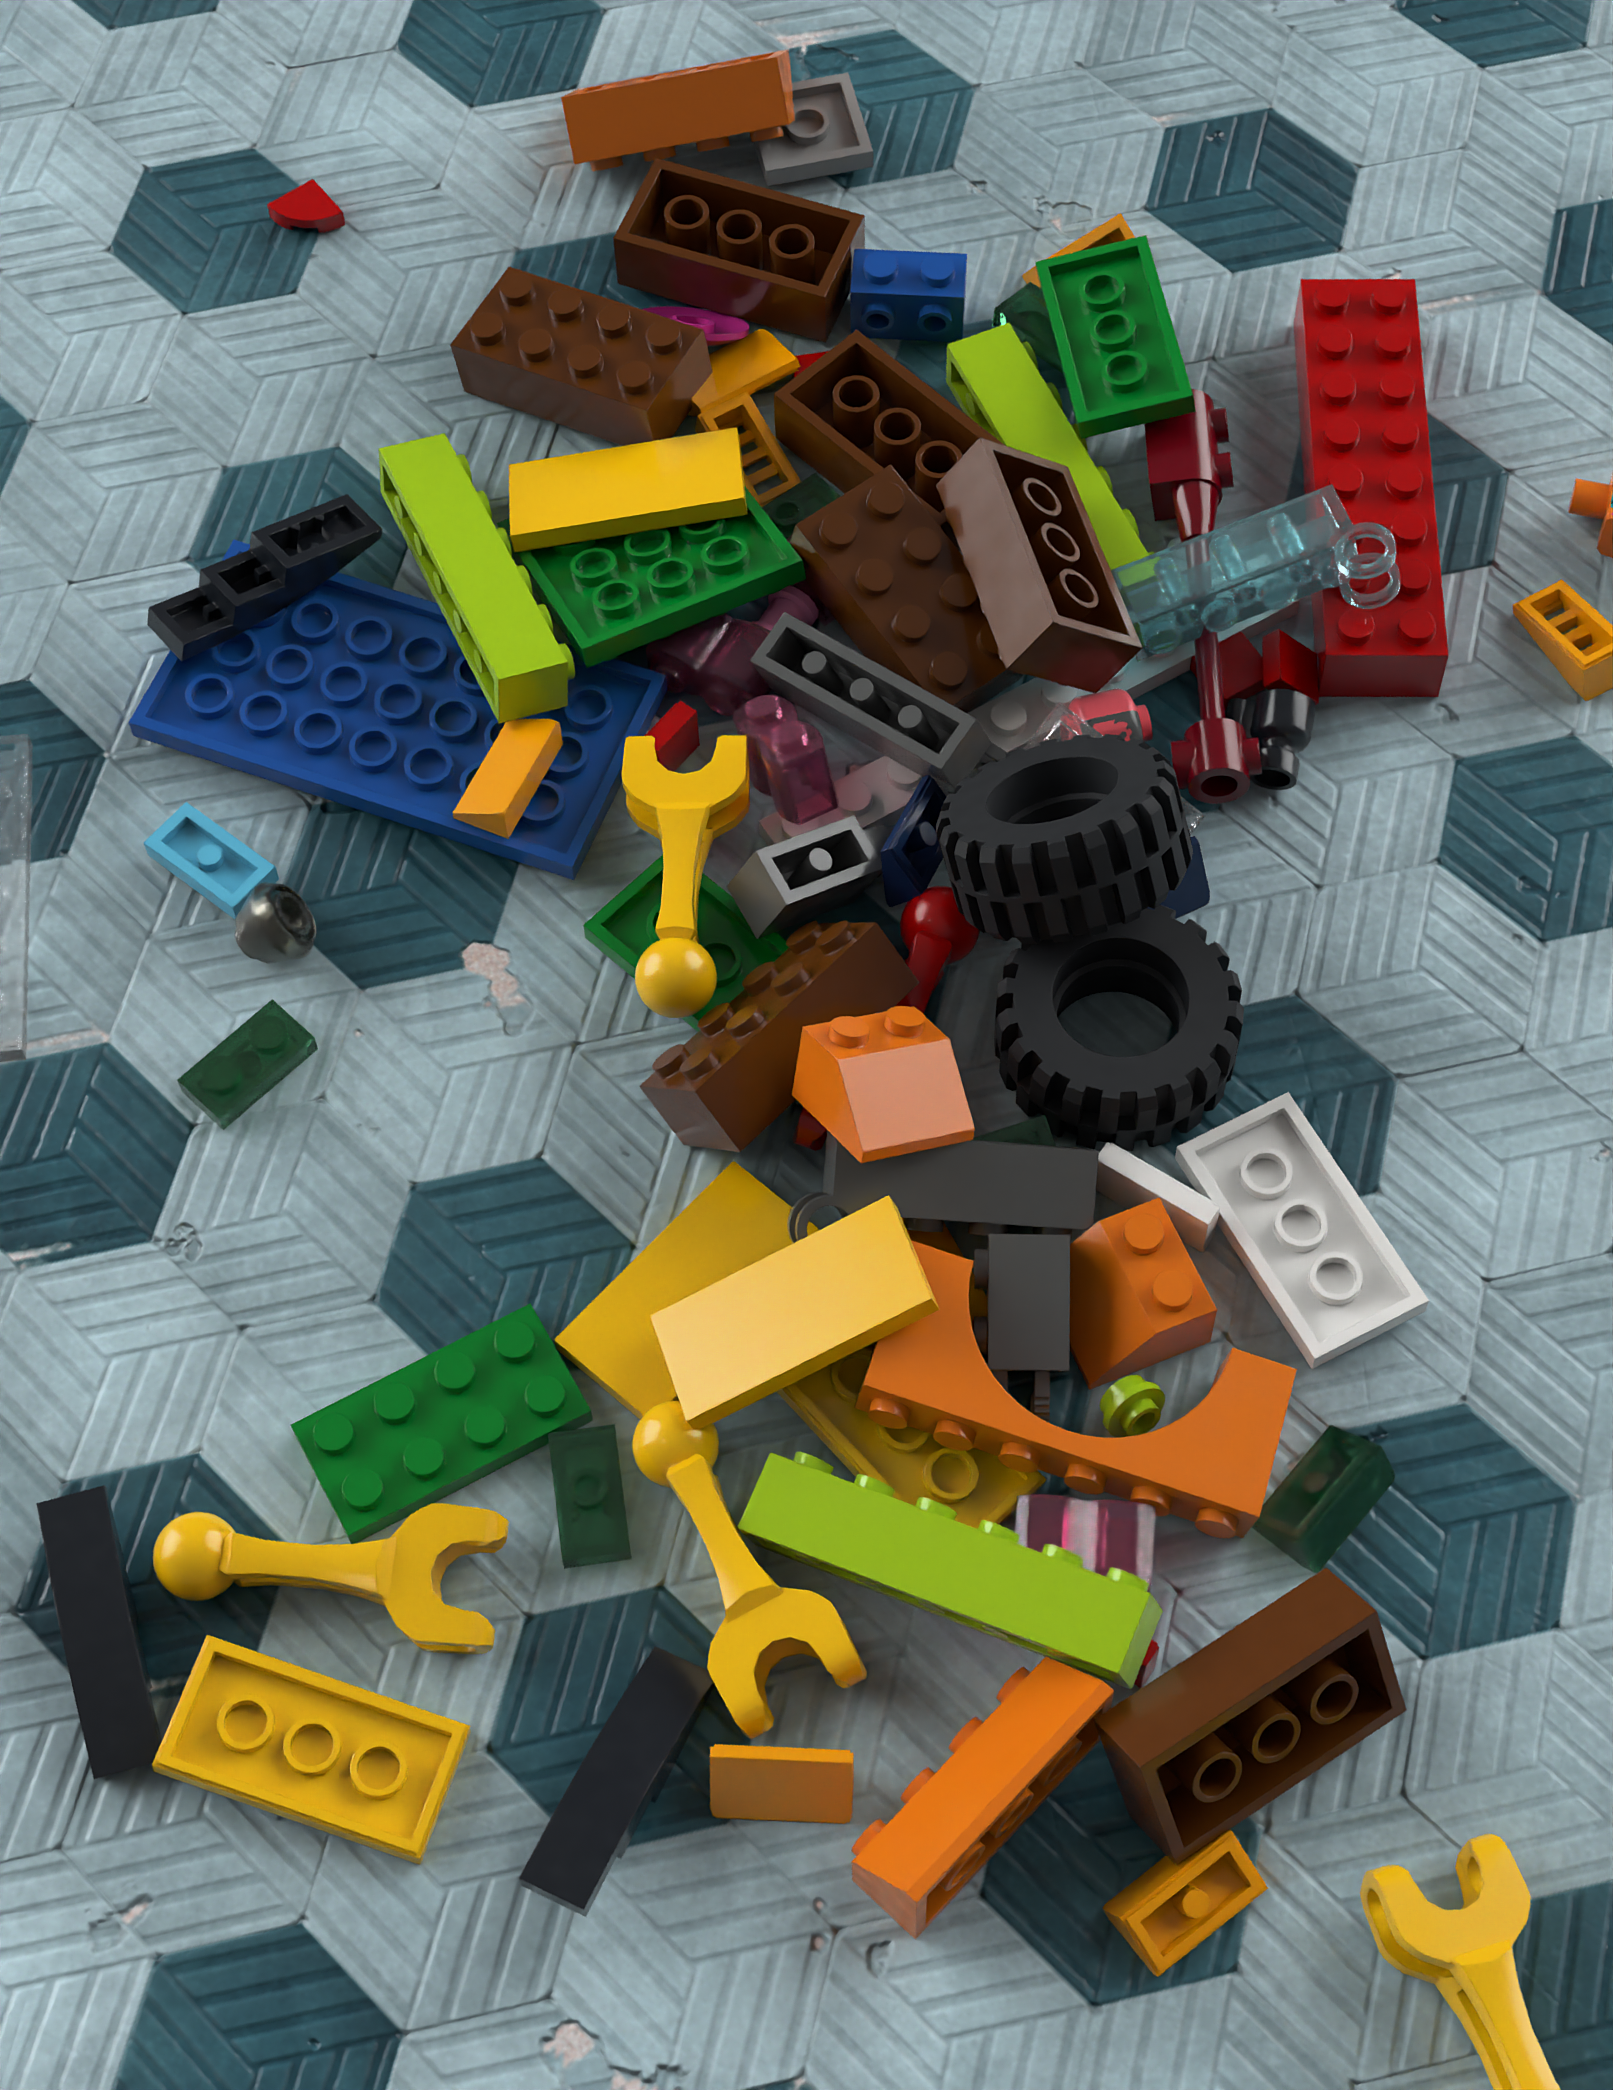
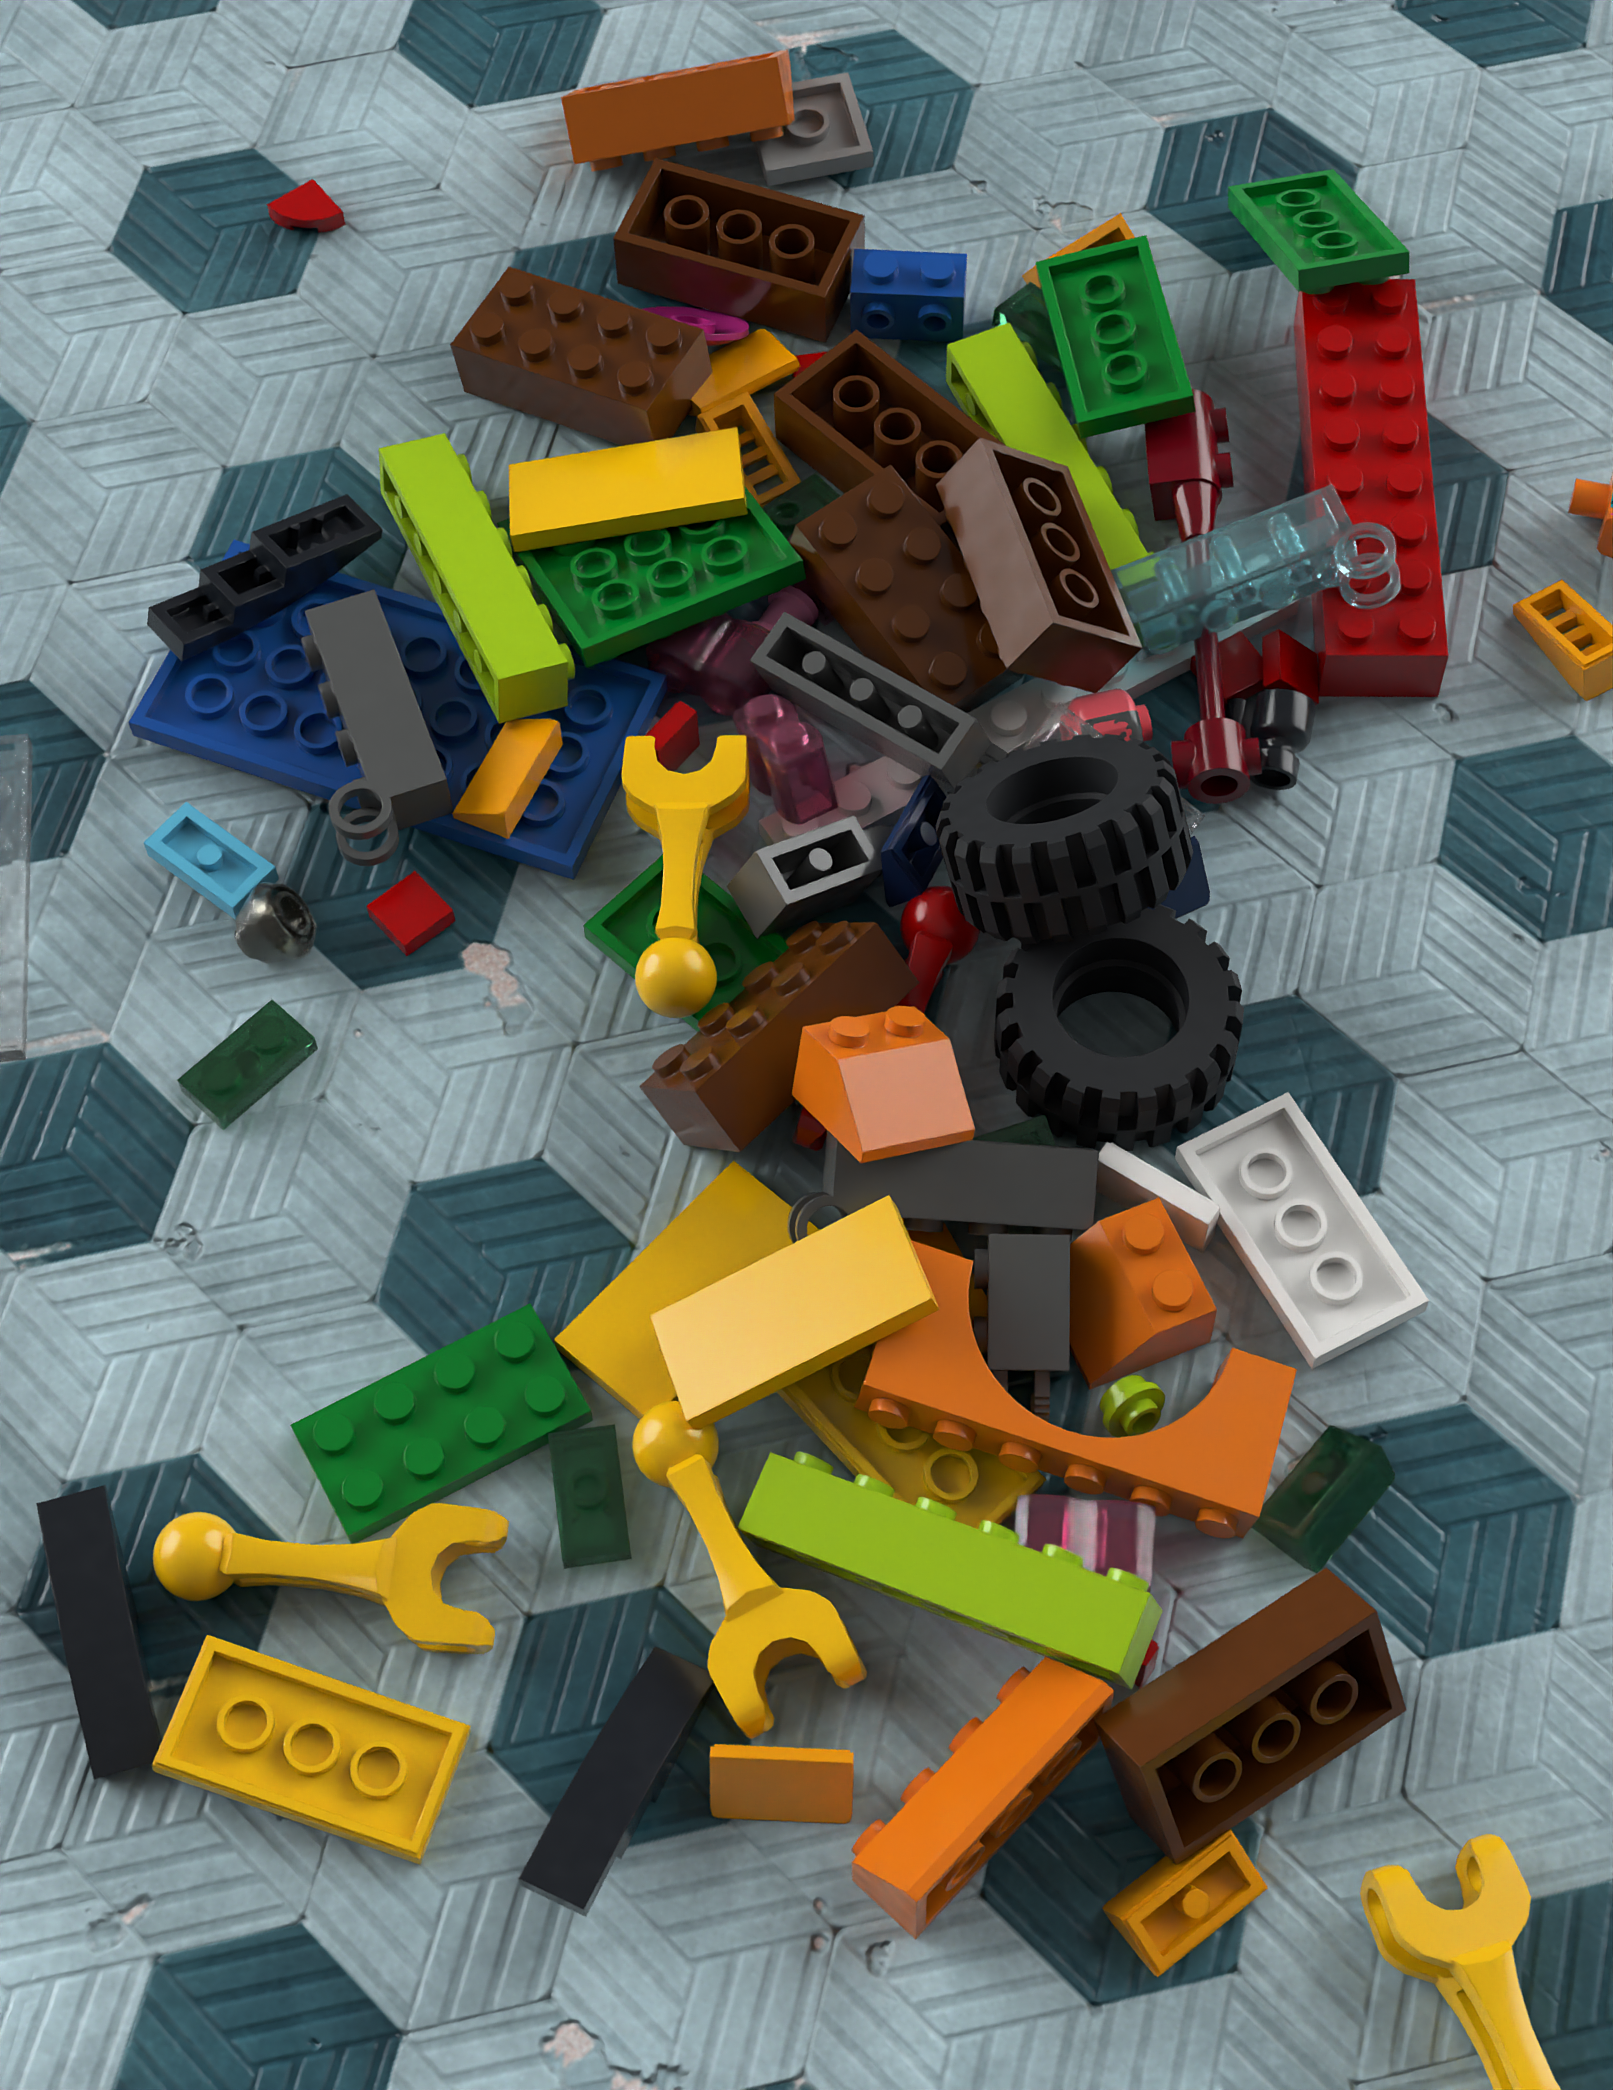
none -> dark grey hinge [300,590,453,866]
none -> red tile [366,871,456,956]
none -> green plate [1228,169,1410,294]

